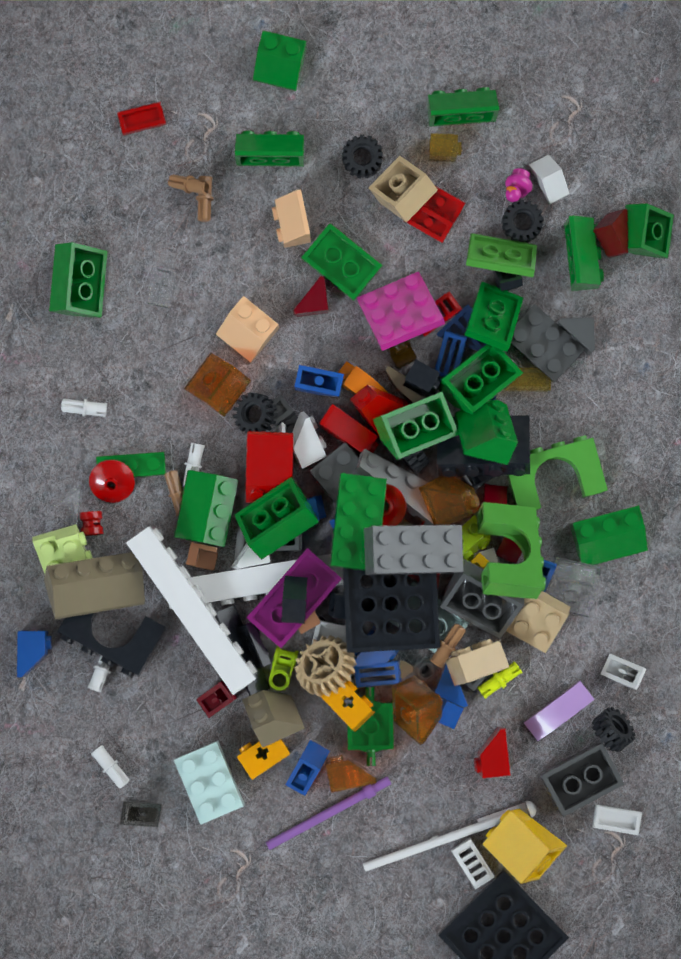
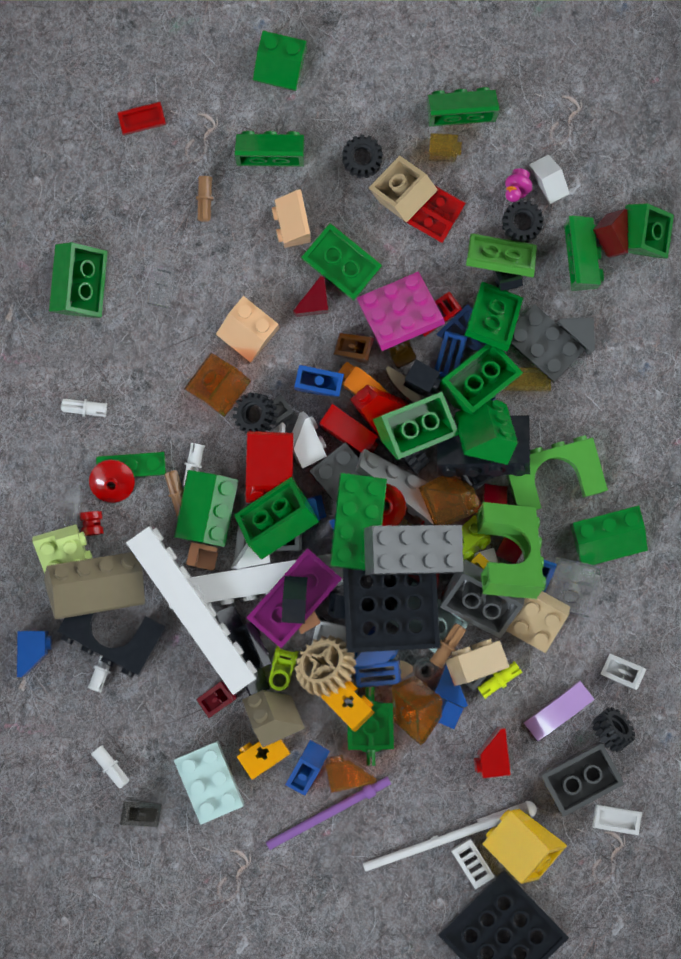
medium nougat axle [168,174,211,195] -> none
none -> reddish brown slope [334,333,374,364]

